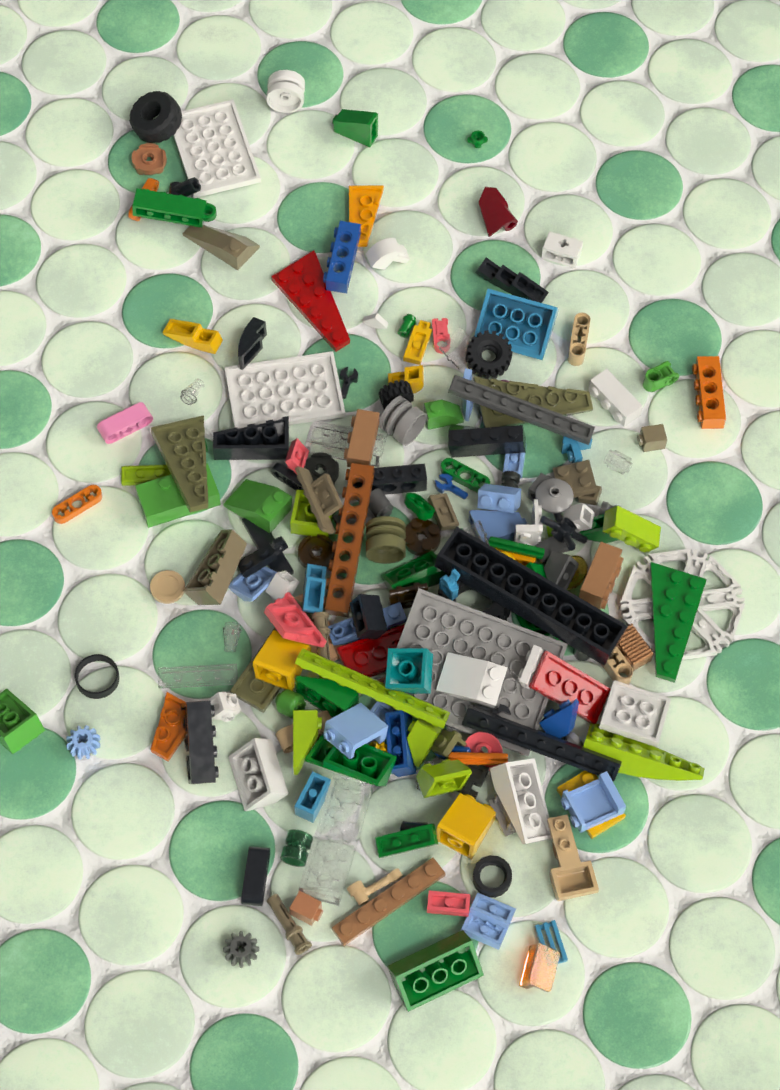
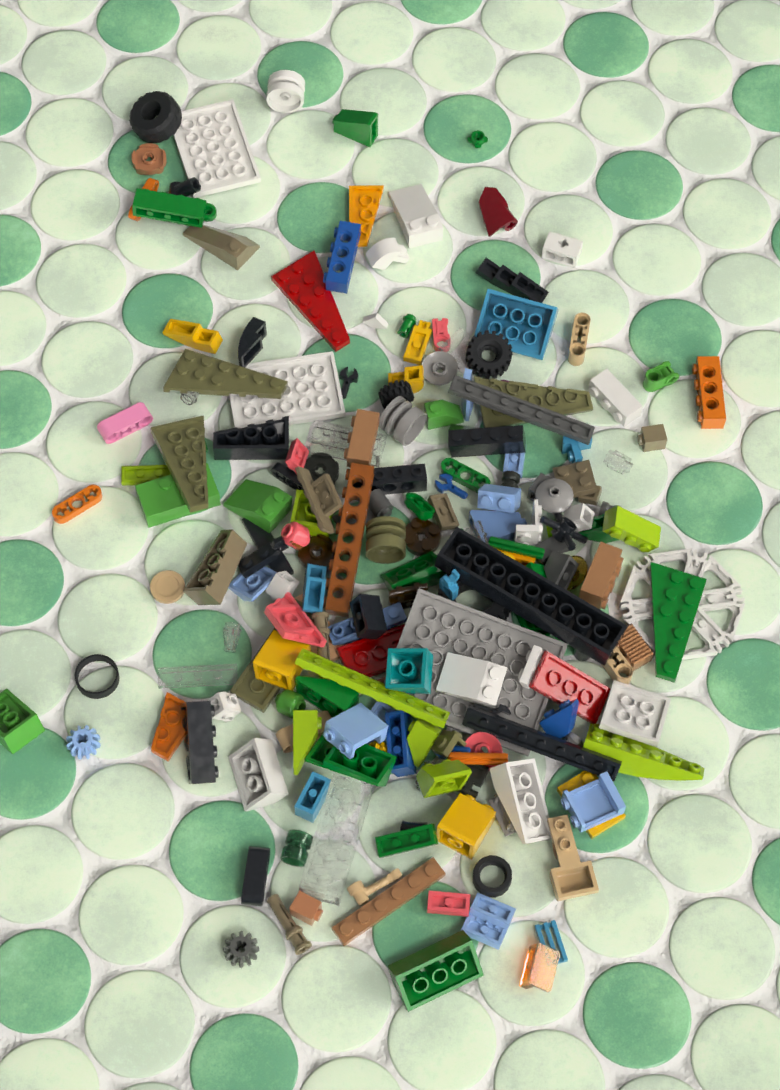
none -> olive wing [163,349,288,399]
none -> coral head [281,521,310,550]
none -> white slope [388,184,443,248]
none -> light grey dish [422,351,458,385]

